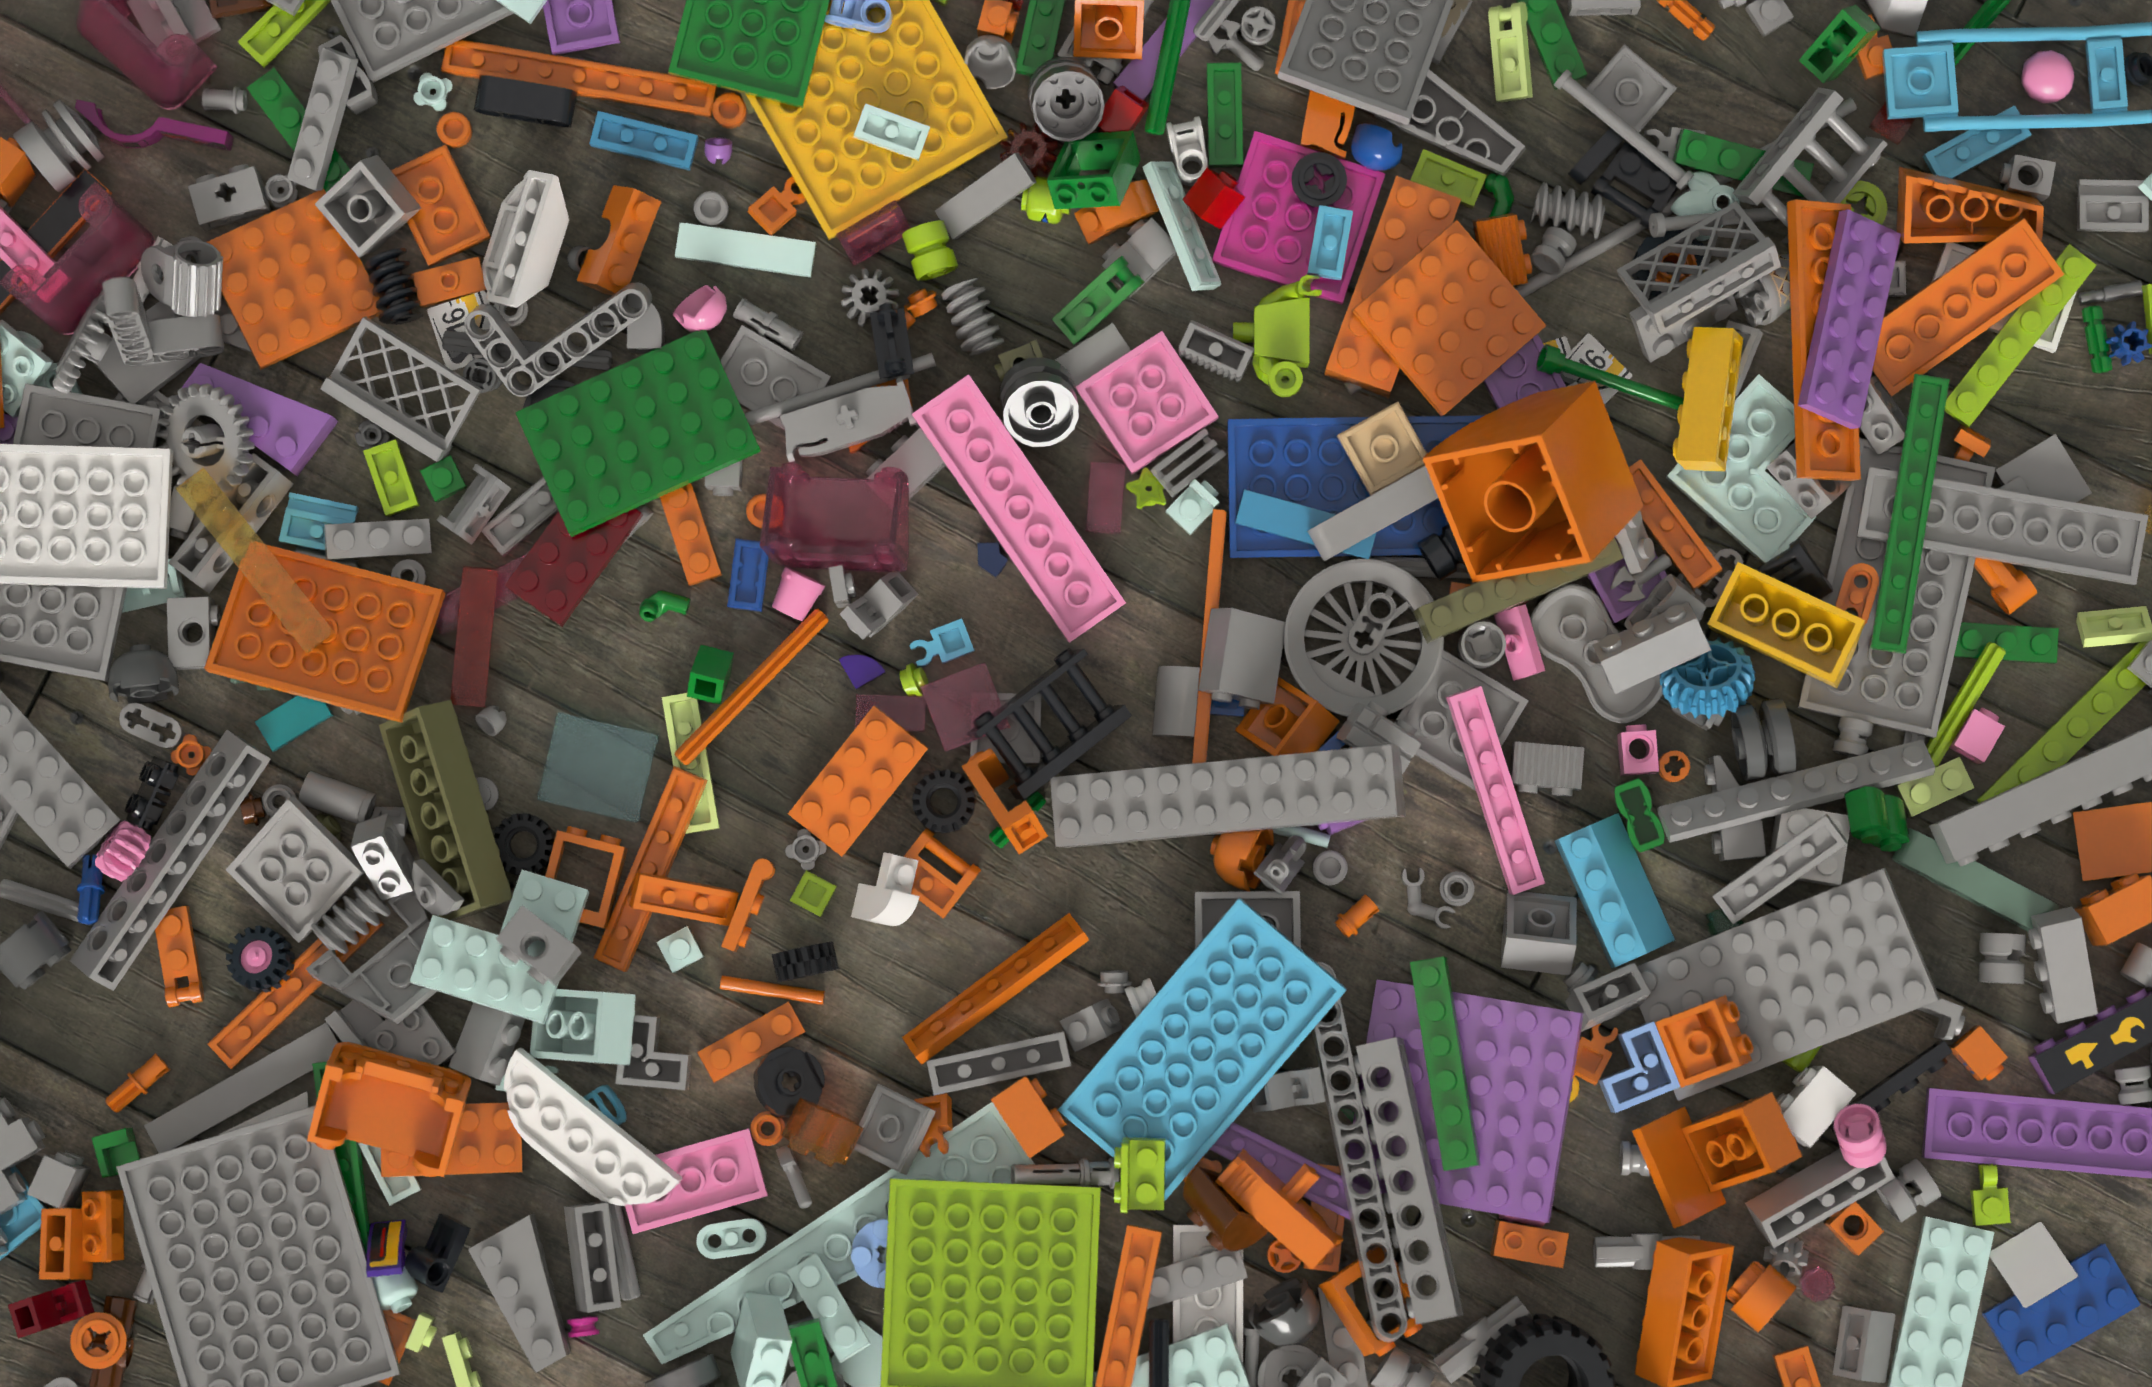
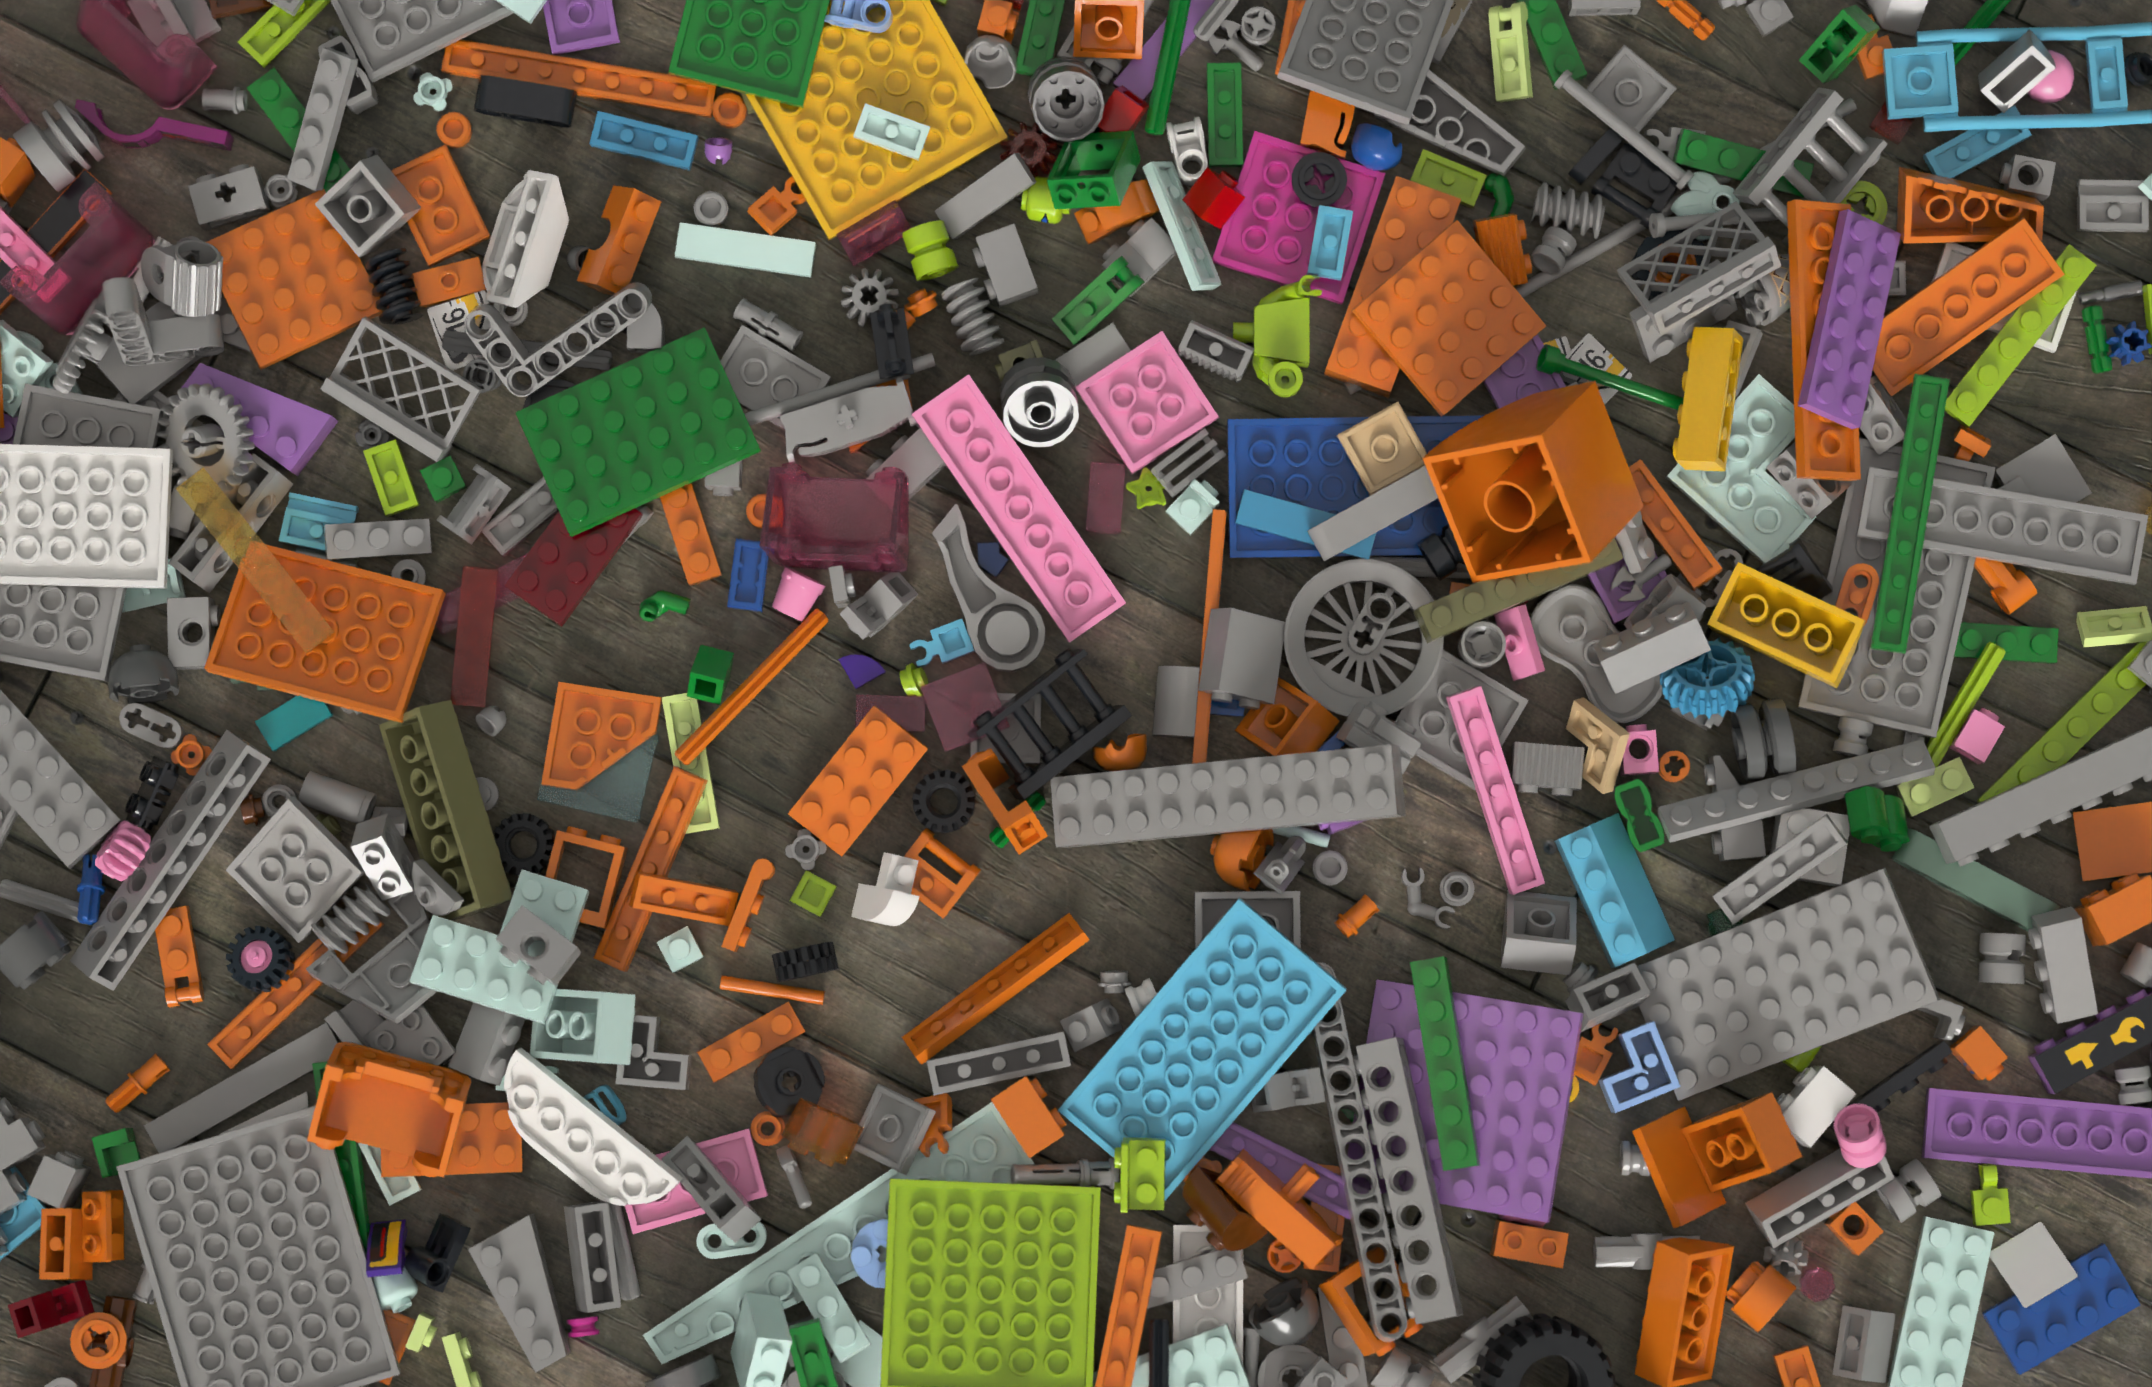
bright pink hair [673,285,727,332] -> none
orange plate [1655,995,1753,1088] -> none
none -> orange plate [541,682,662,791]
none -> light grey slope [662,1135,761,1243]
none -> light grey animal [932,504,1046,673]
none -> light grey brick [972,224,1038,307]
none -> orange hair [1093,734,1147,772]
none -> tan plate [1566,698,1630,794]
none -> light grey brick [1978,29,2056,113]

